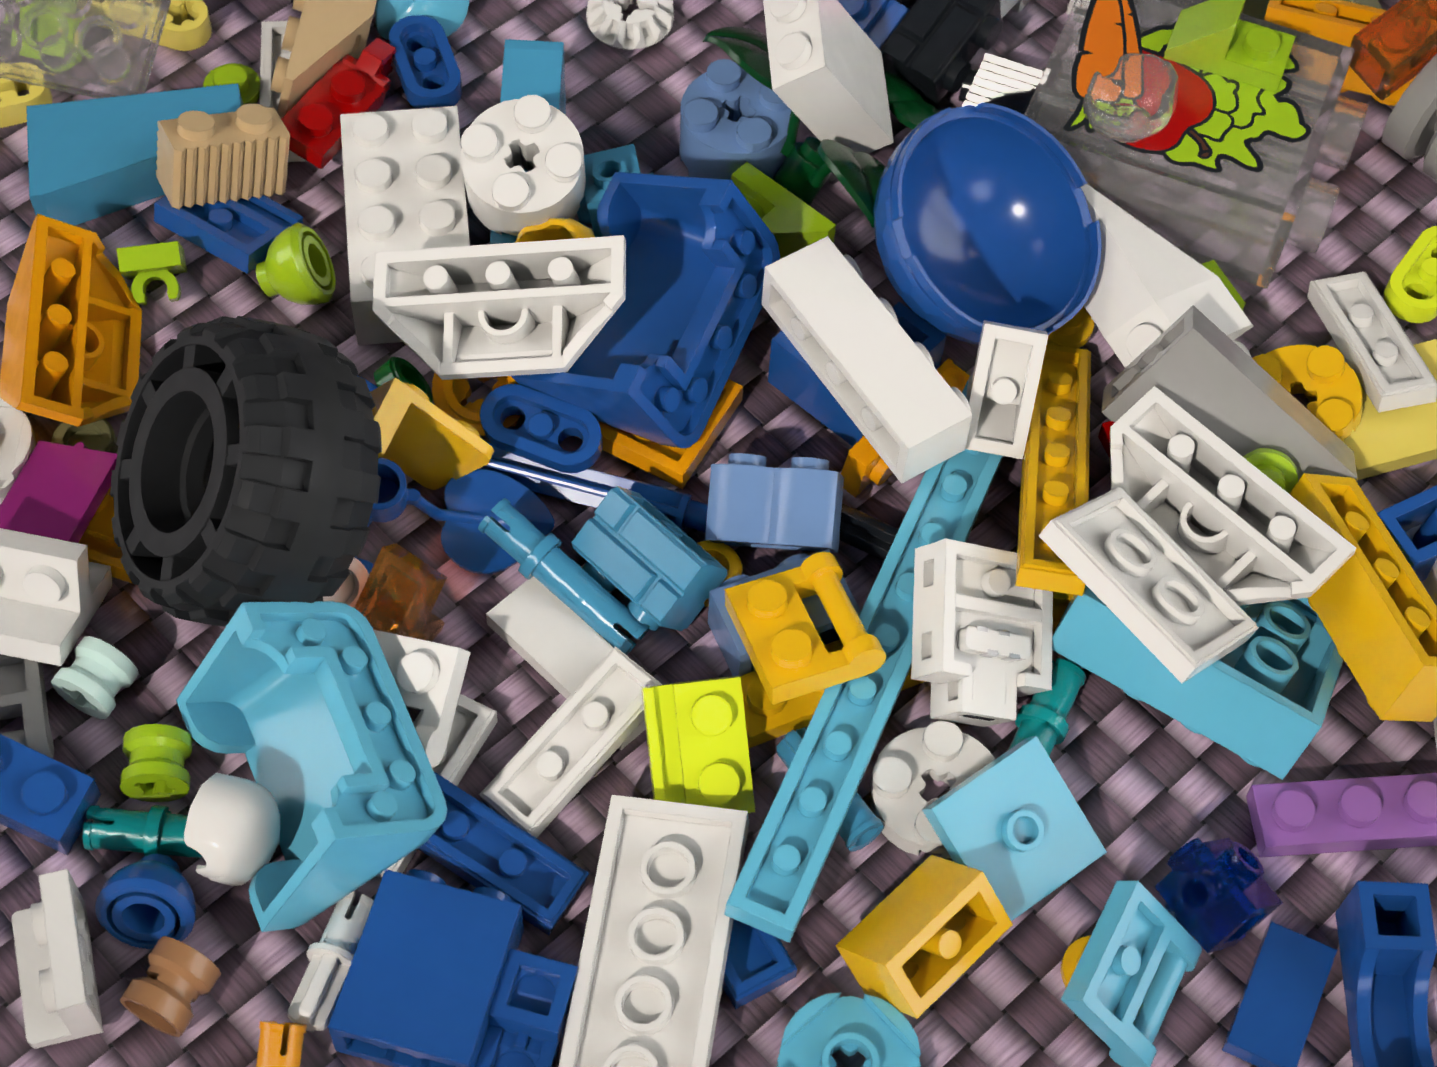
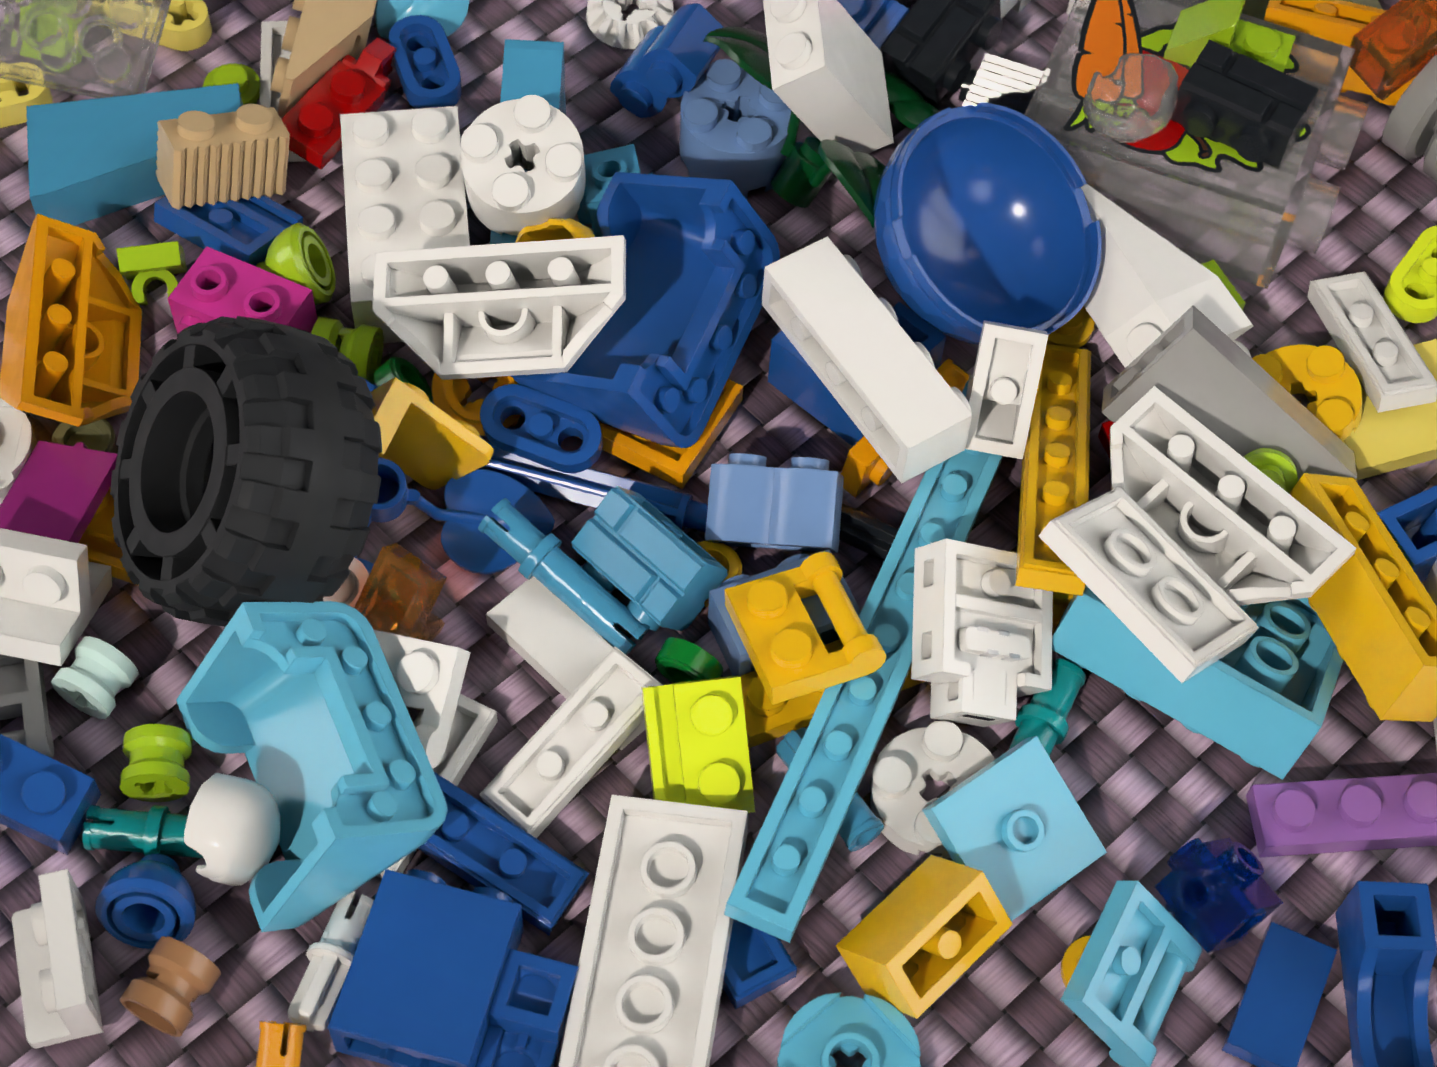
lime slope [731,162,836,259] -> none
none -> dark pink brick [167,246,318,334]
none -> lime wheel [311,316,384,384]
none -> blue brick [610,3,723,118]
none -> green tile [655,637,723,683]
none -> black brick [1170,40,1320,170]

